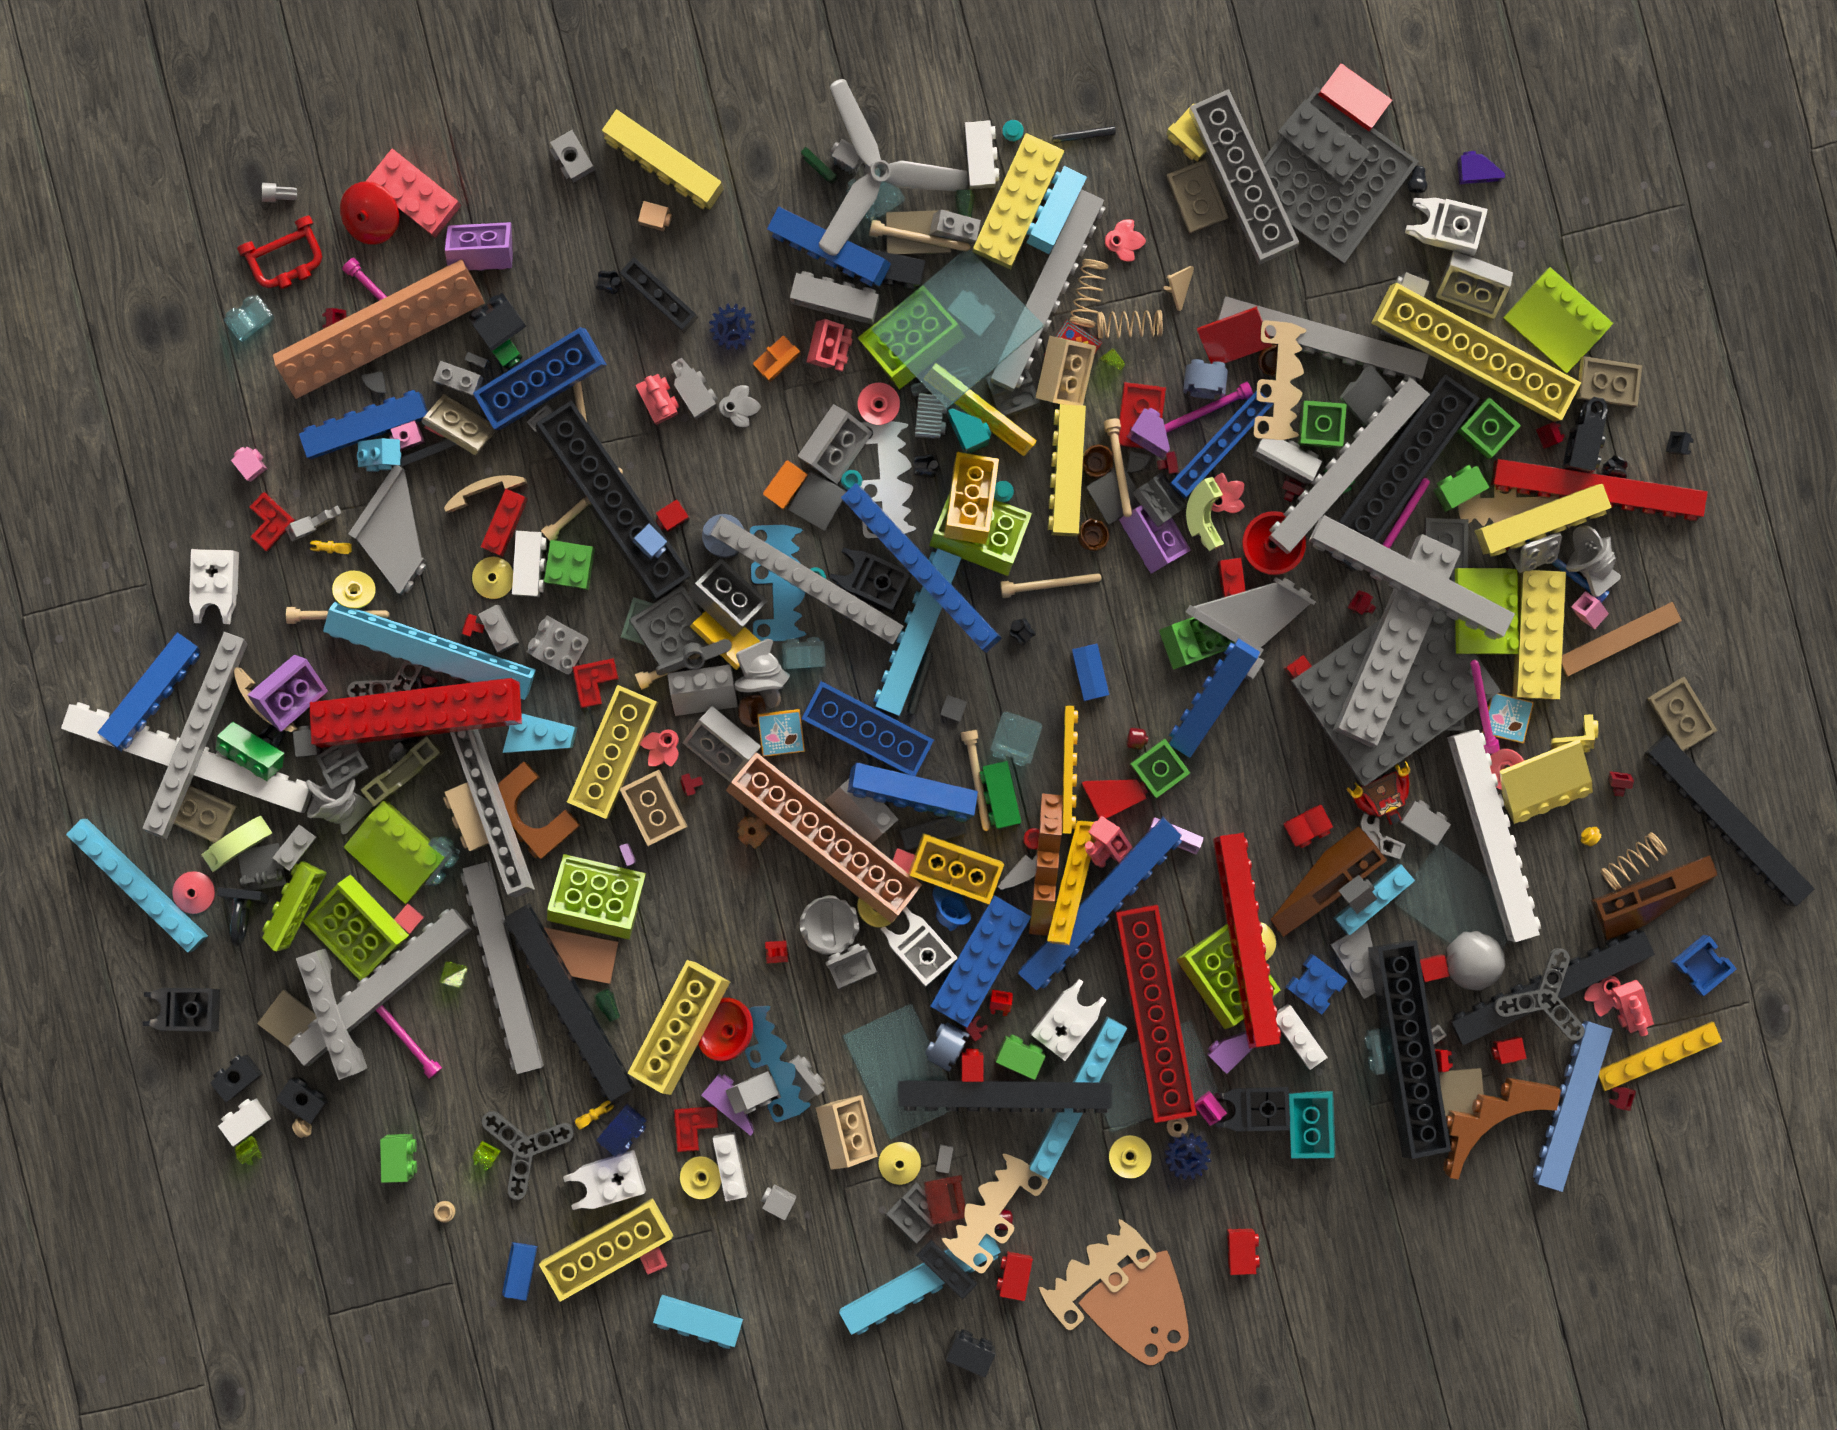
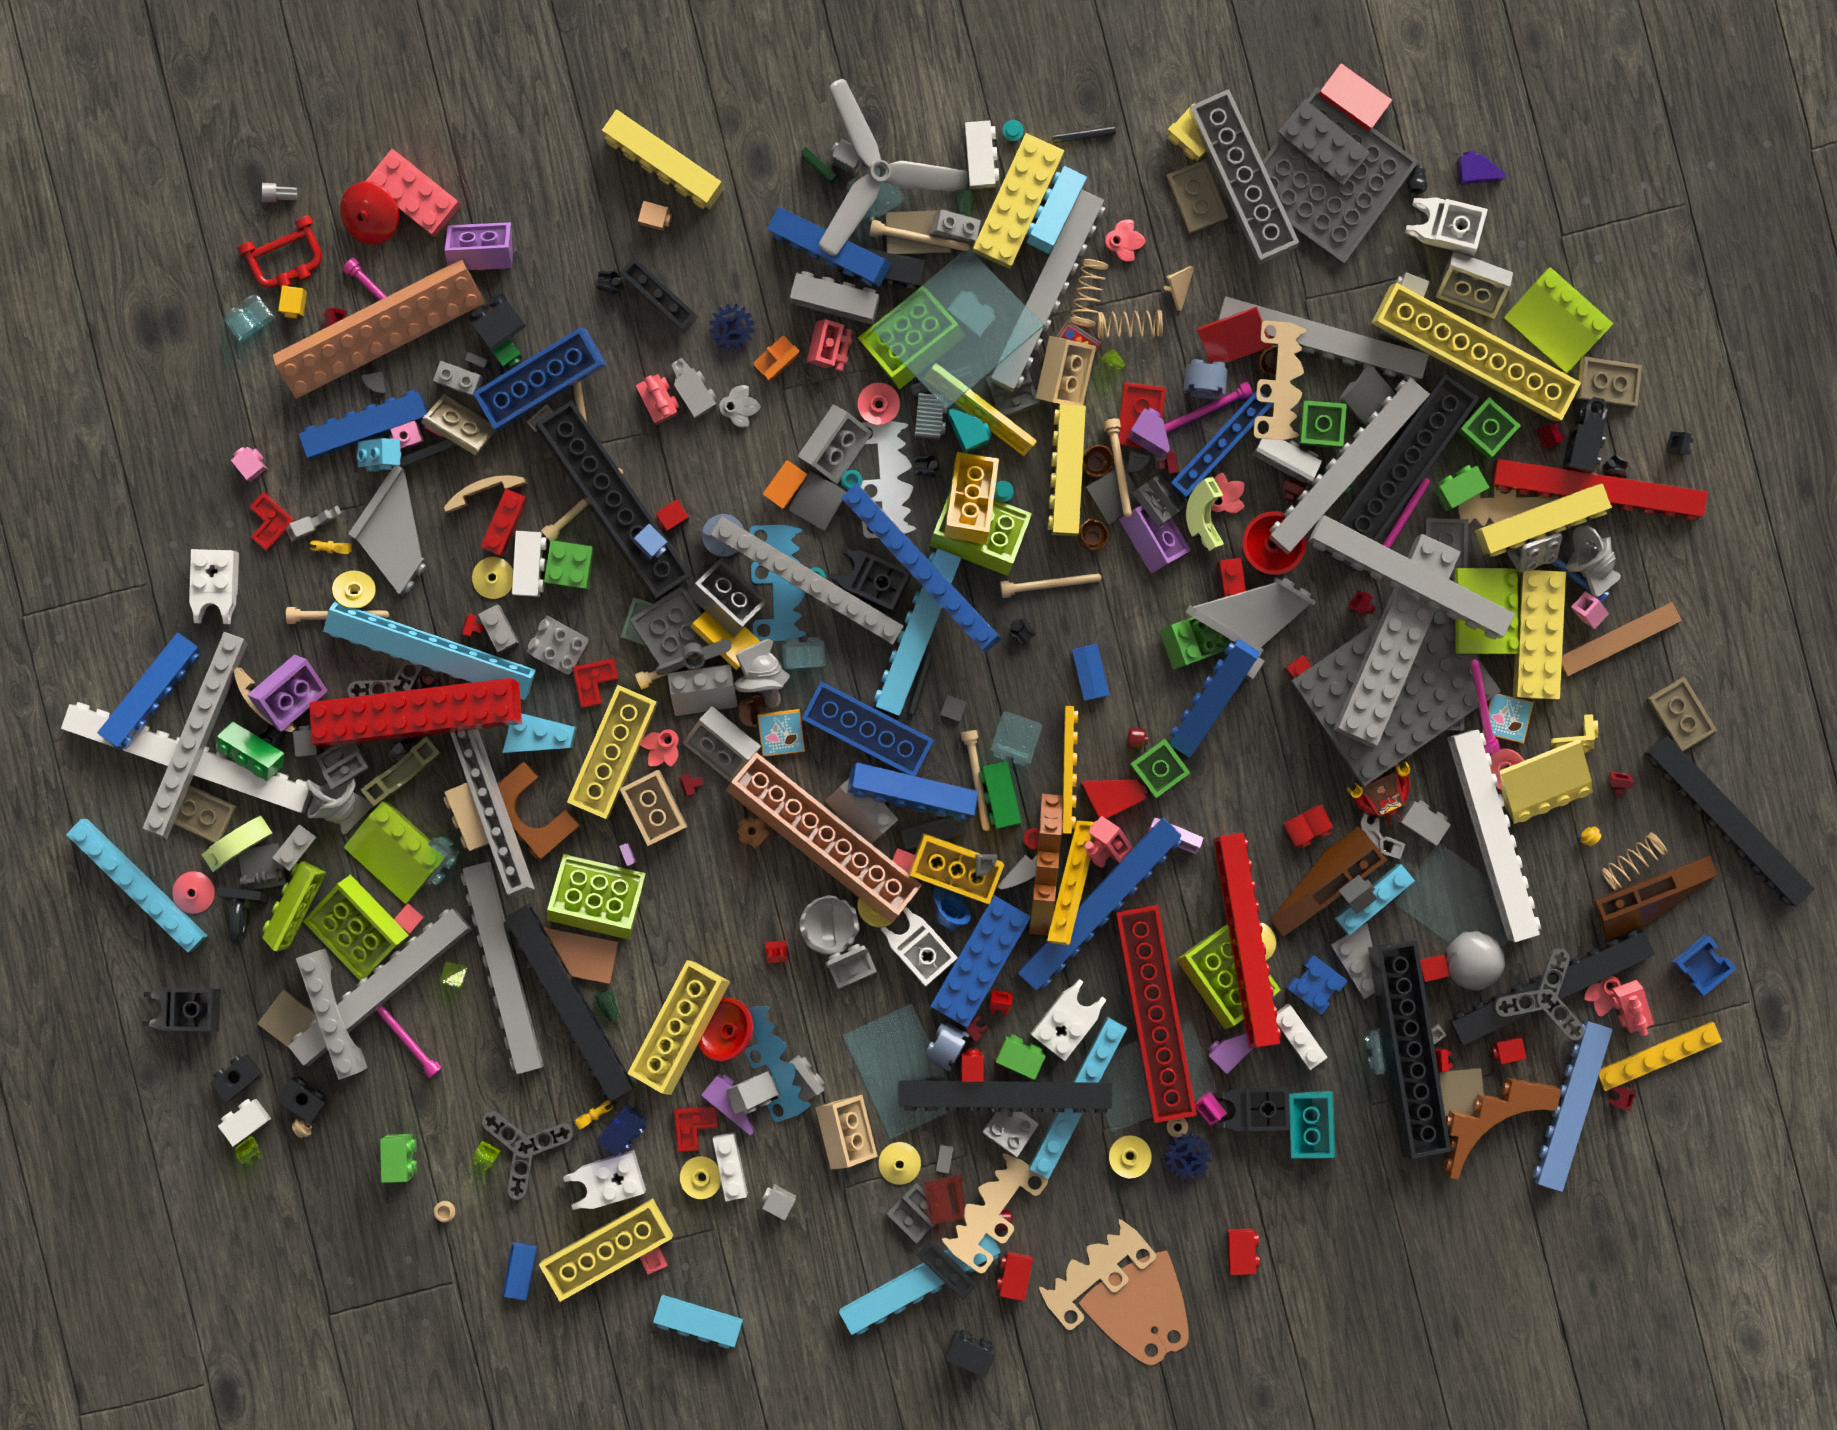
light grey brick [550,130,595,183] -> none
none -> yellow brick [279,286,307,319]
none -> dark grey tile [976,854,998,876]
none -> light grey hinge [982,1108,1039,1158]

